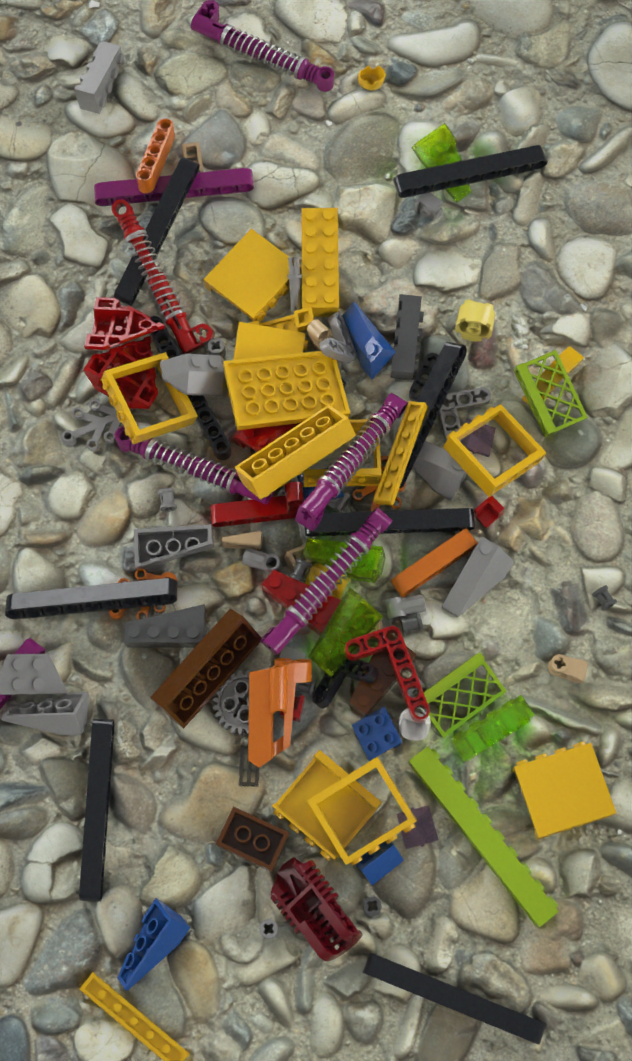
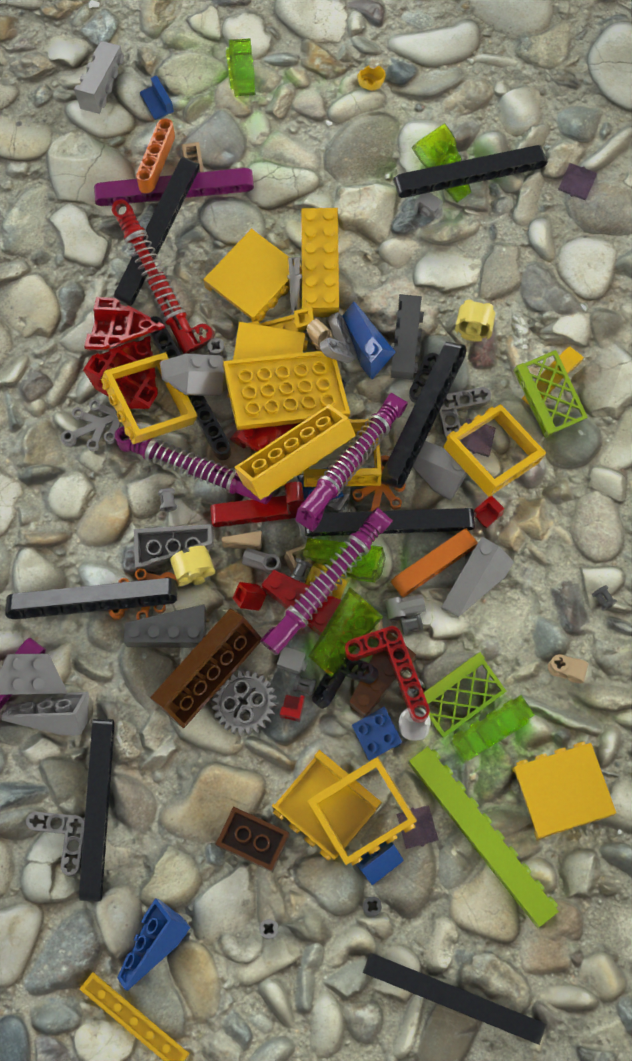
magenta piece [190,0,334,92] -> none
clear smoke tile [239,745,260,787] -> none
orange panel [248,658,312,768] -> none
dark red connector [270,857,363,962] -> none
yellow tile [373,401,428,506] -> none
none -> light grey beam [26,812,85,876]
none -> blue panel [140,75,174,120]
none -> light yellow brick [170,546,216,586]
none -> clear neon green wedge [226,38,256,97]
none -> red panel [232,582,267,611]
none -> clear purple piece [558,163,598,201]

